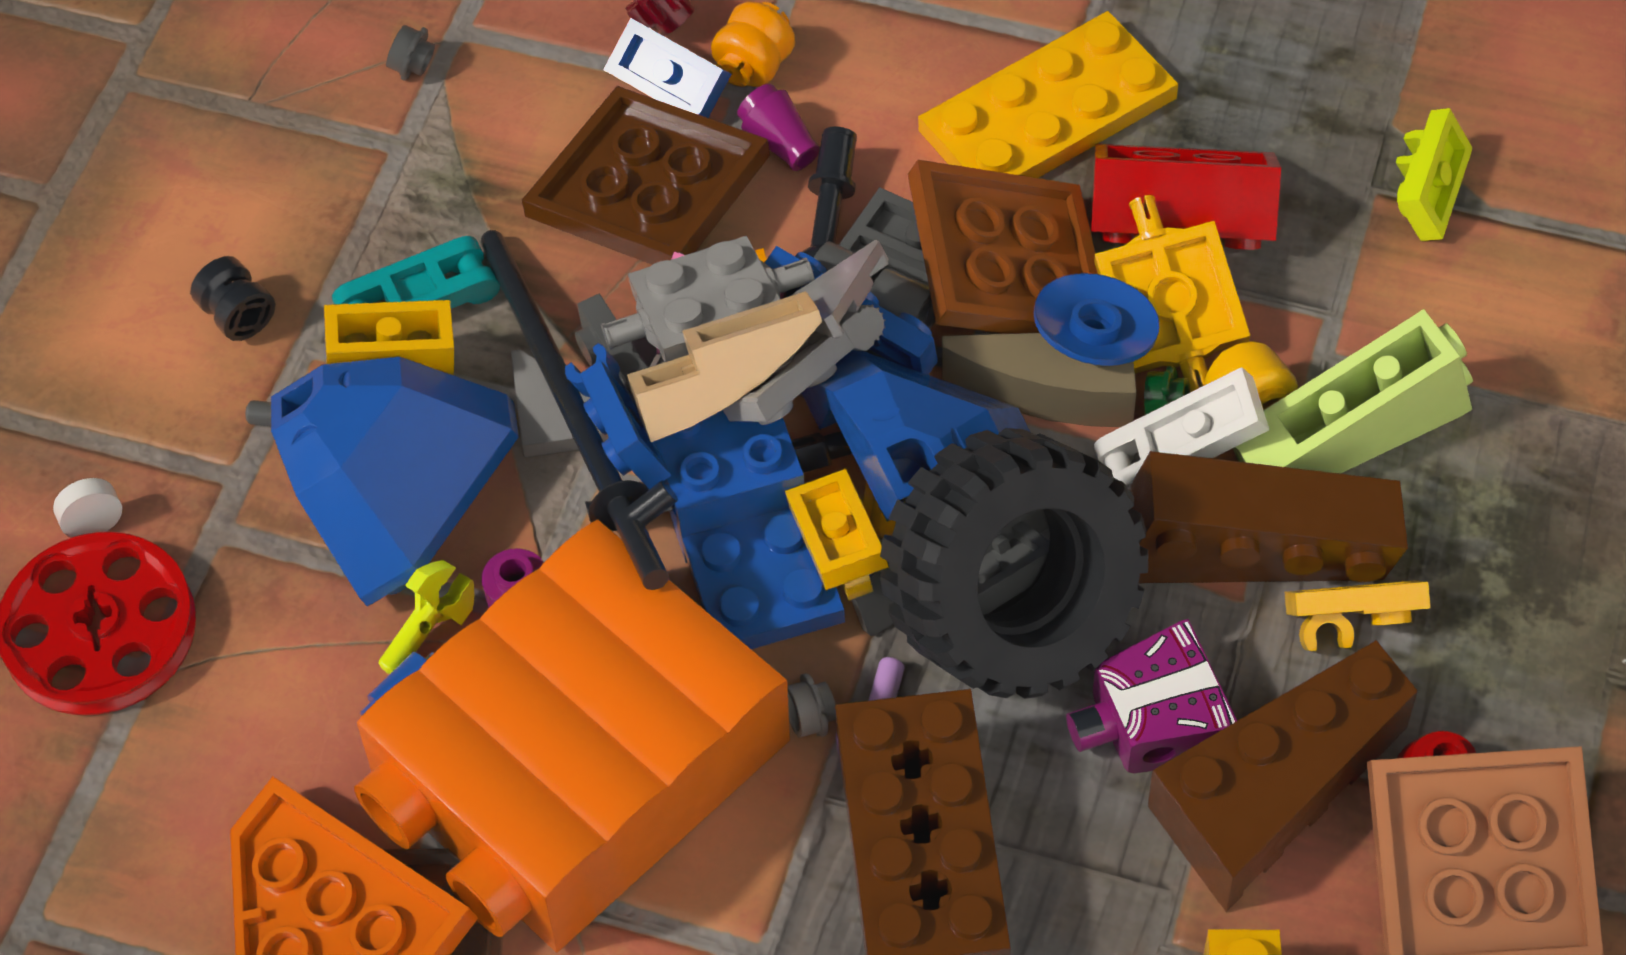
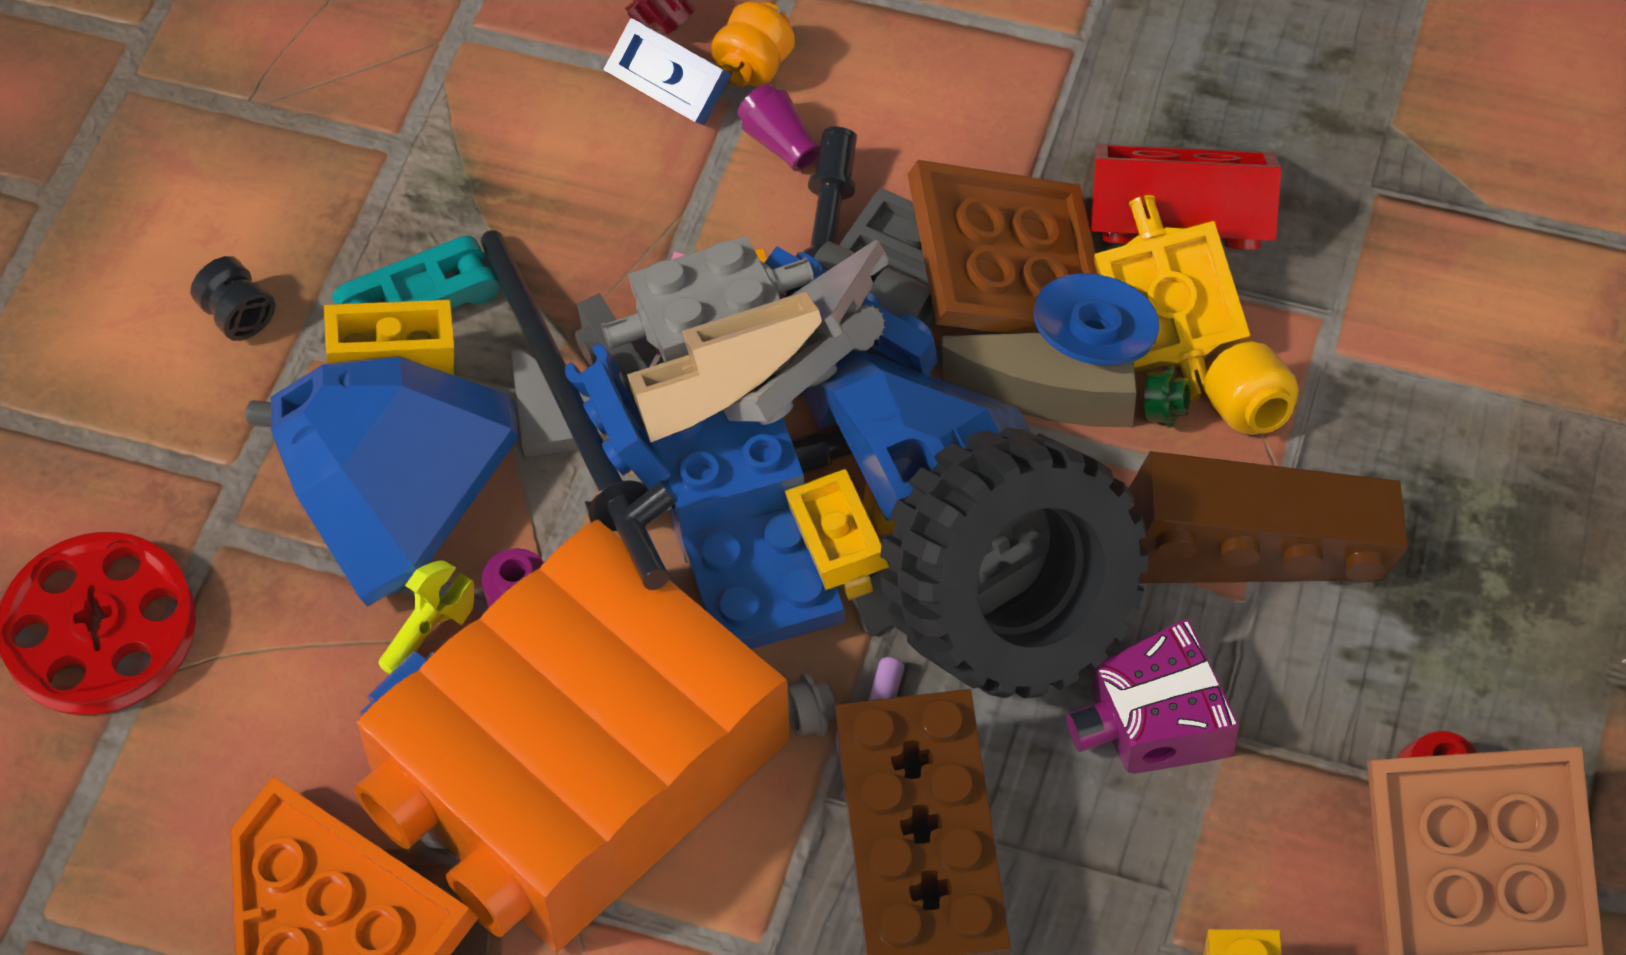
white tile [53,478,122,538] -> none
dark grey plate [386,25,435,81] -> none
reddish brown plate [522,86,770,265] -> none
yellow plate [918,11,1178,178] -> none
white plate [1094,367,1269,488] -> none
reddish brown wedge [1148,640,1418,912] -> none
yellowish green slope [1233,309,1473,474] -> none
yellow plate [1284,580,1430,651] -> none
neon yellow plate [1395,108,1473,241] -> none

